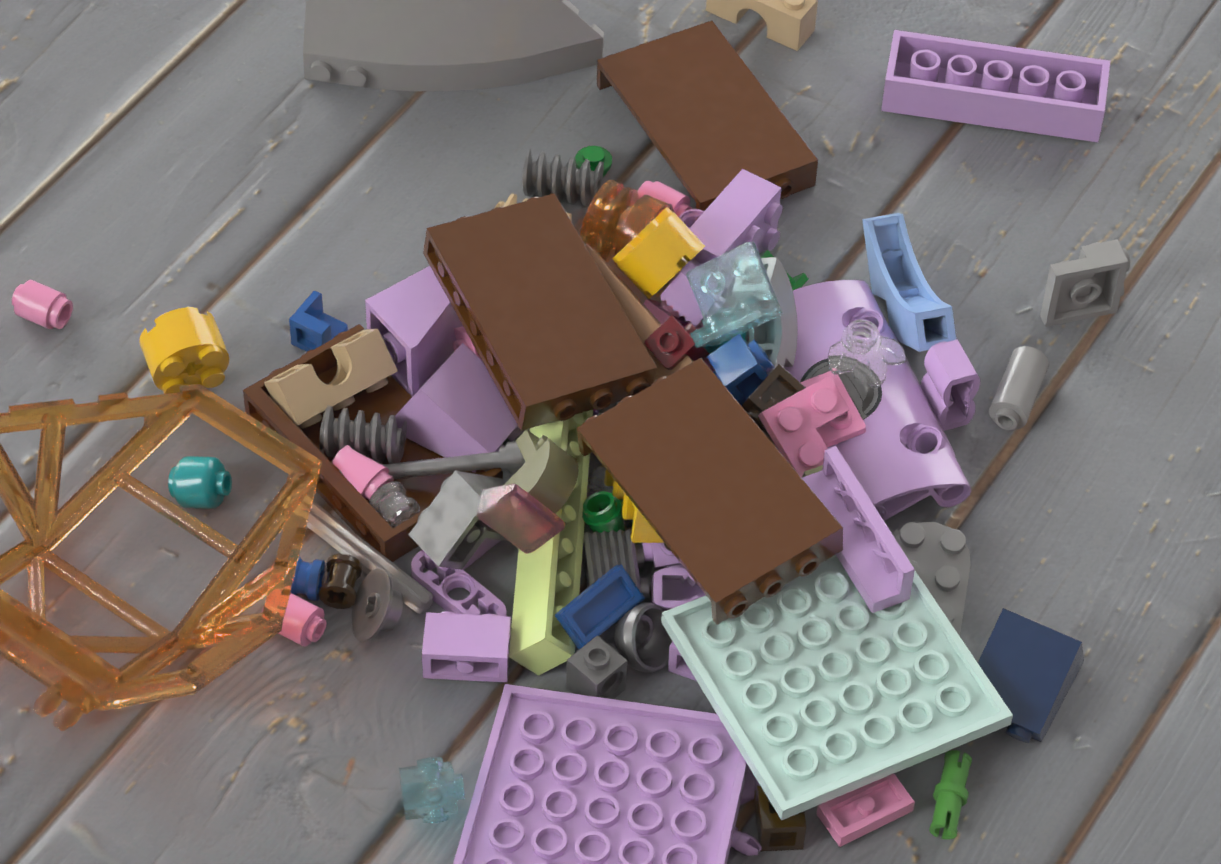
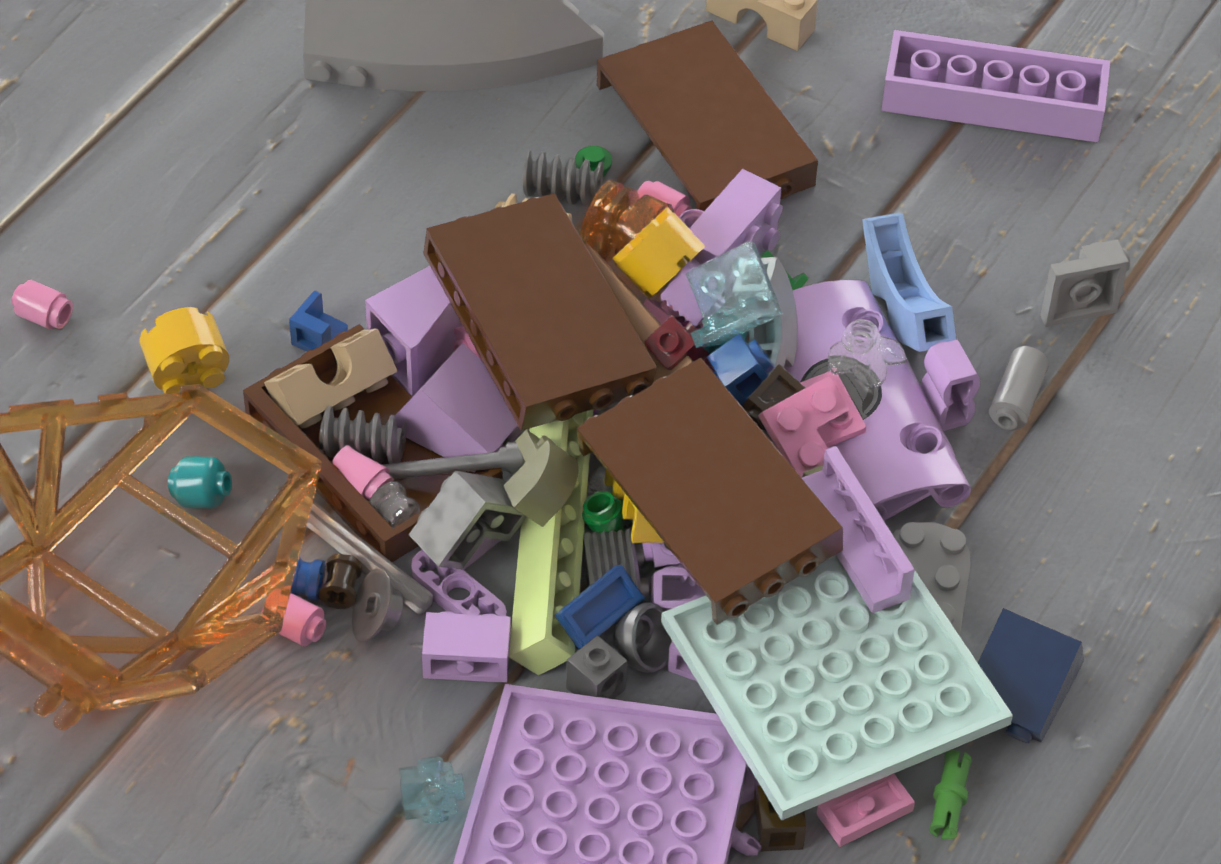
slope [477,483,566,554] -> none

